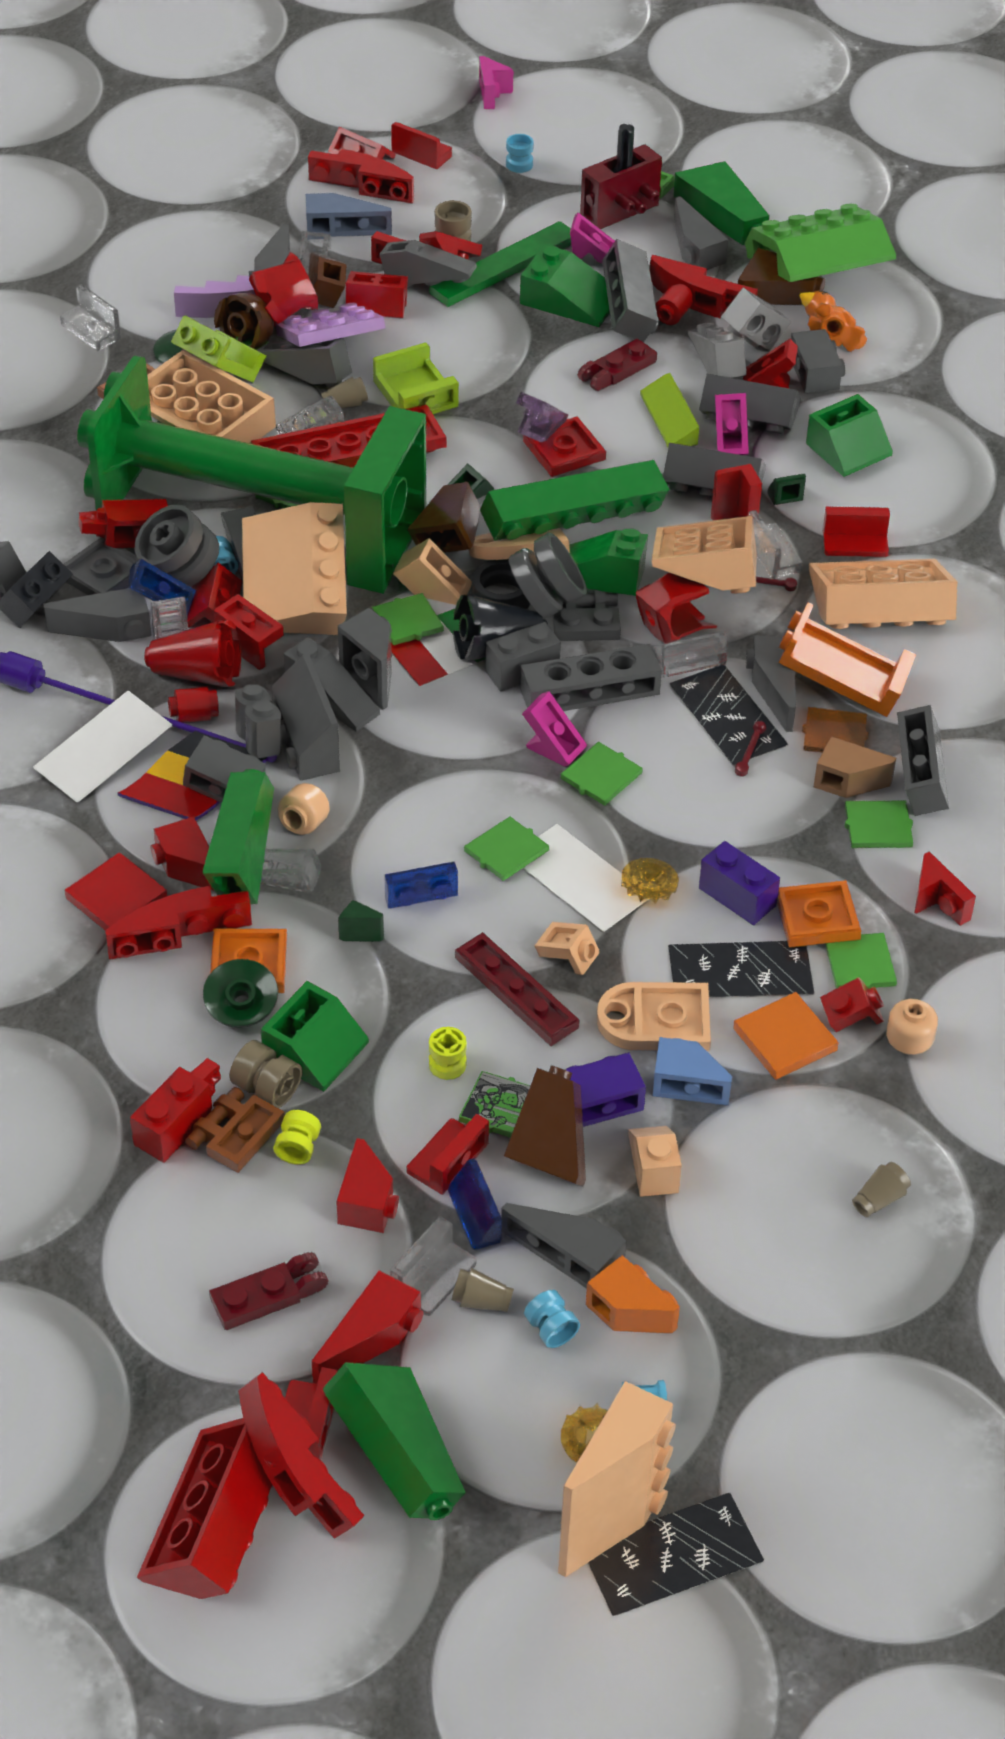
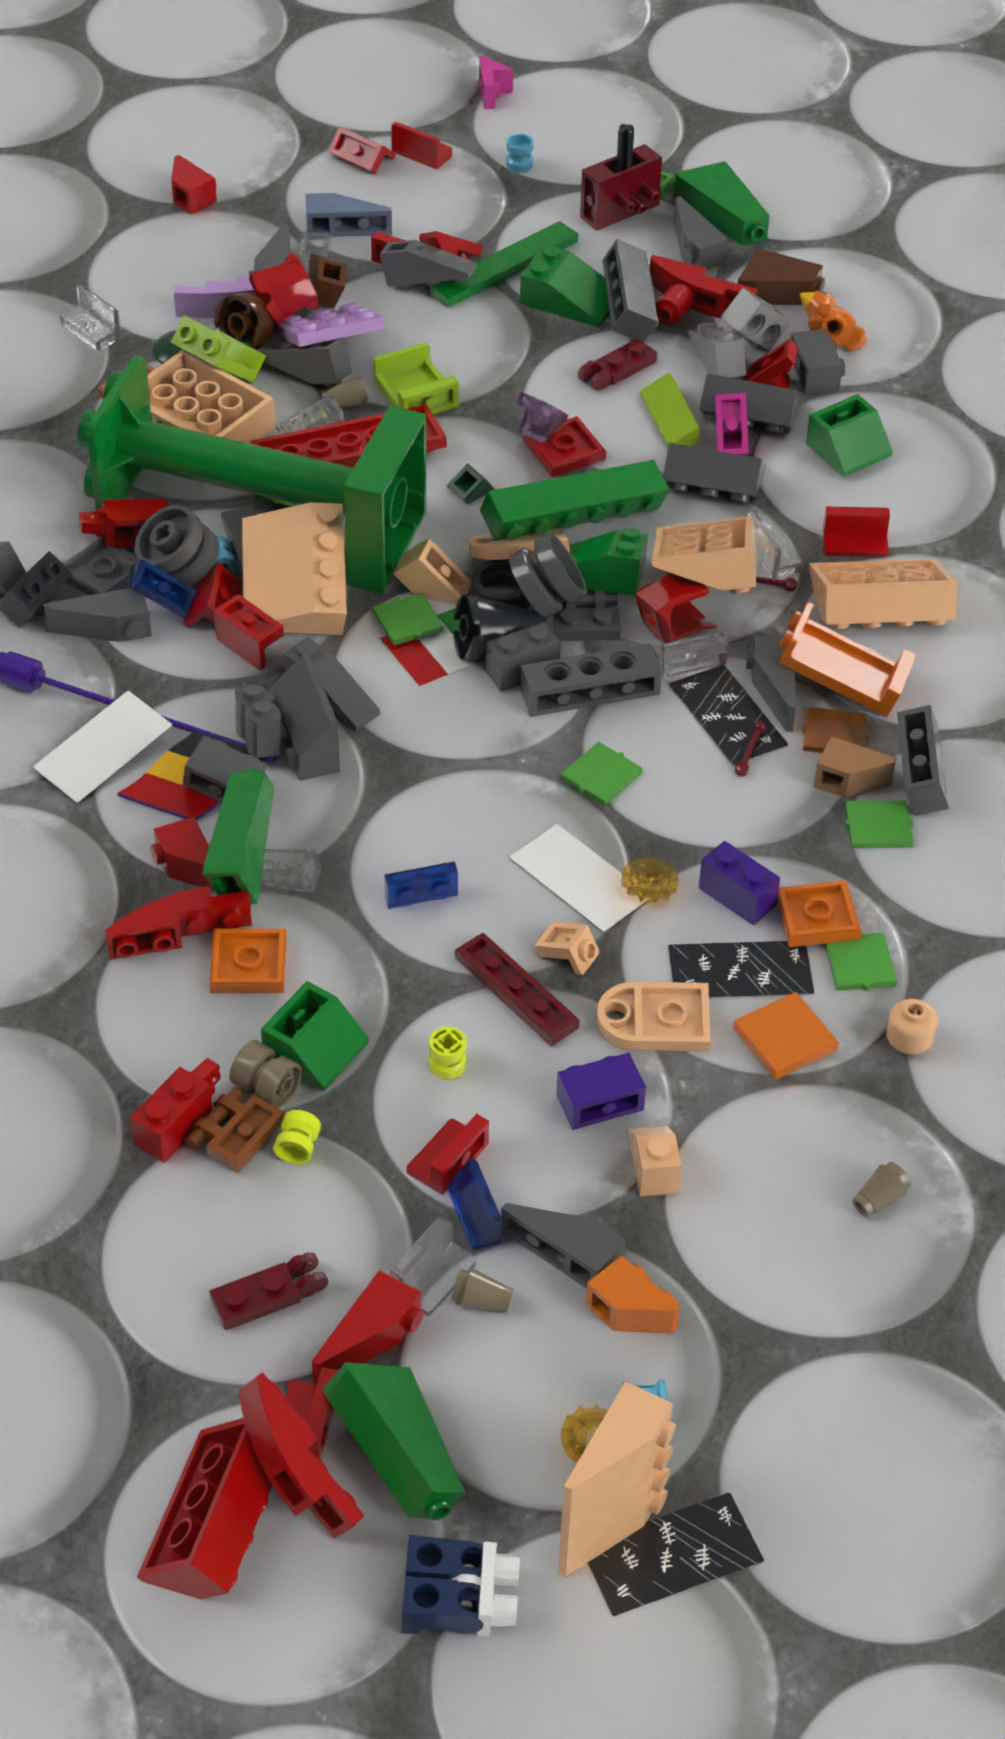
red tile [64,852,167,930] -> none
red cone [144,620,242,687] -> none
clear slope [151,597,188,640] -> none
red brick [168,687,219,723] -> none
dark green dish [203,959,278,1028] -> none
light nougat head [277,783,330,835] -> none
red slope [308,149,414,203] -> none
red slope [336,1138,399,1233] -> none
dark grey slope [338,608,392,710] -> none
dark green slope [338,900,384,942] -> none
red hinge [345,271,408,318] -> none
reddish brown slope [407,482,481,553] -> none
dark tan wheel [434,200,472,241] -> none
piece [459,1071,530,1138] -> none
bright green piece [464,816,549,881] -> none
reddish brown slope [504,1065,586,1187] -> none
dark pink slope [522,691,587,767] -> none
medium azure wheel [524,1290,580,1348] -> none
dark pink slope [570,212,615,263] -> none
medium blue slope [653,1037,732,1105] -> none
red panel [711,464,762,533] -> none
bright green slope [745,203,896,282] -> none
dark green slope [767,473,806,505] -> none
red bracket [820,977,884,1032] -> none
red slope [914,851,976,926] -> none
none -> red slope [171,155,217,215]
none -> dark blue hips [401,1535,520,1637]

